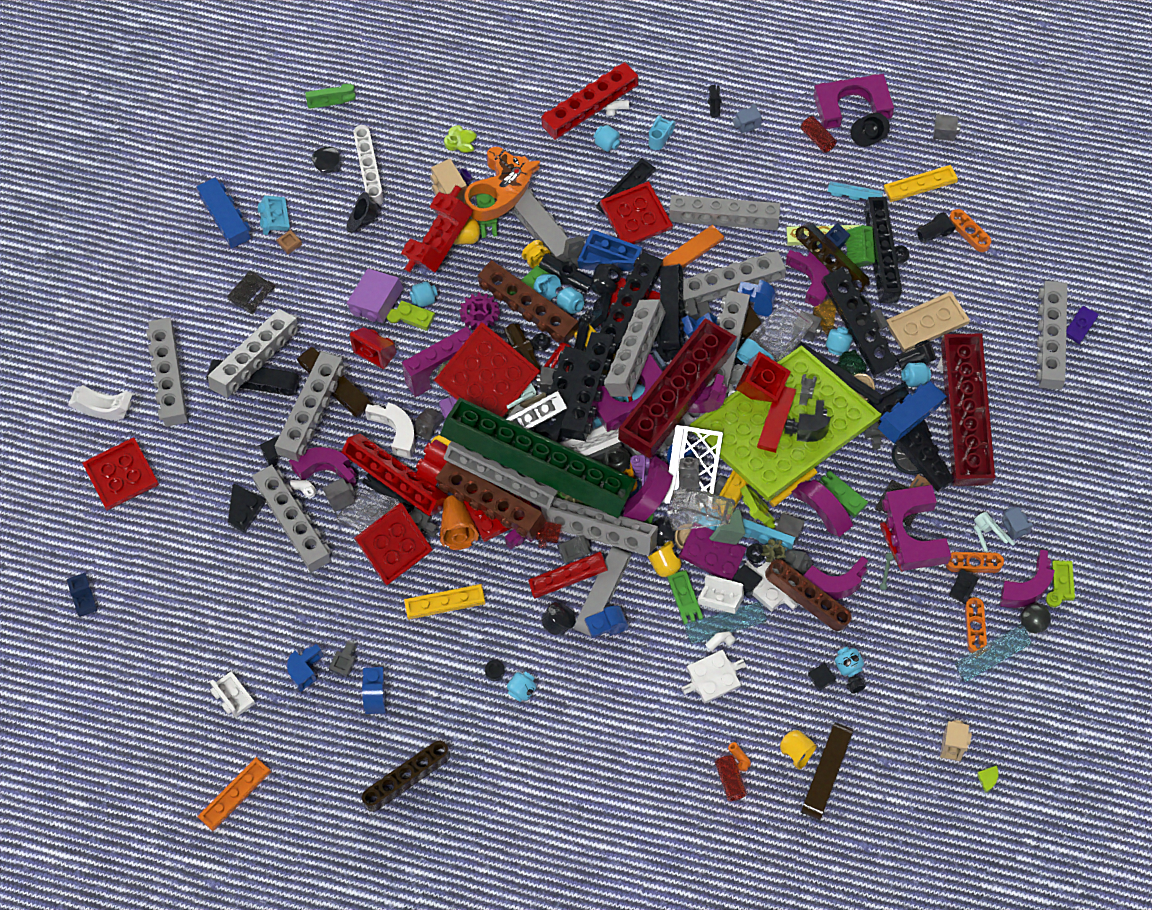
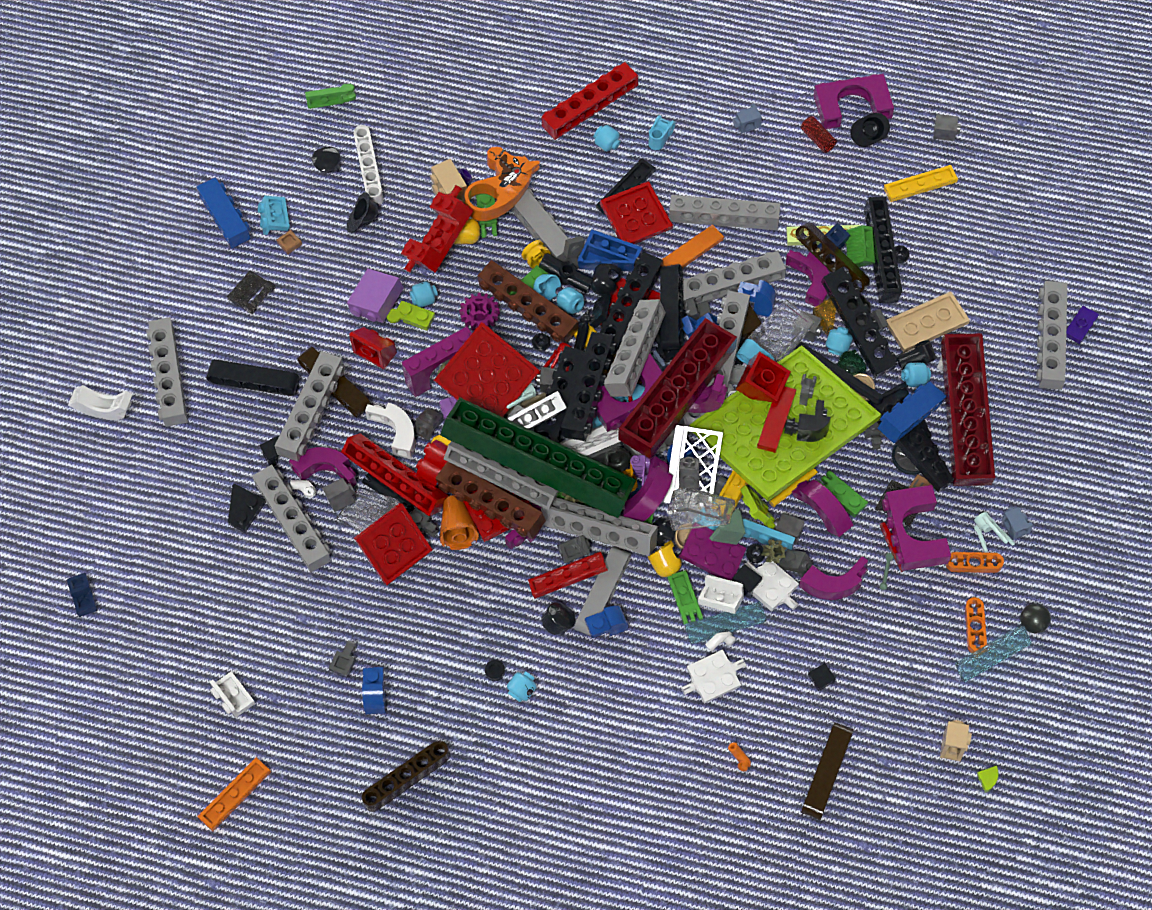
red plate [82,437,159,511] -> none
light grey brick [208,309,298,398] -> none
blue brick [287,644,323,692] -> none
yellow tile [404,584,485,620] -> none
lime plate [444,125,477,153] -> none
dark brown piece [504,323,541,371] -> none
clear red bracket [535,522,561,549] -> none
white arm [605,101,629,116] -> none
black axle [708,84,722,118] -> none
clear red pin [714,755,747,802] -> none
copper beam [765,559,852,631] -> none
yellow helmet [780,730,817,770] -> none
medium azure plate [827,181,884,200] -> none
medium azure head [834,646,864,678] -> none
black plate [846,676,866,694] -> none
black piece [916,212,956,243] -> none
orange beam [949,209,991,252] -> none
black panel [949,569,979,605] -> none
magenta arch [1000,550,1055,608] -> none
lime hinge [1046,561,1075,608] -> none

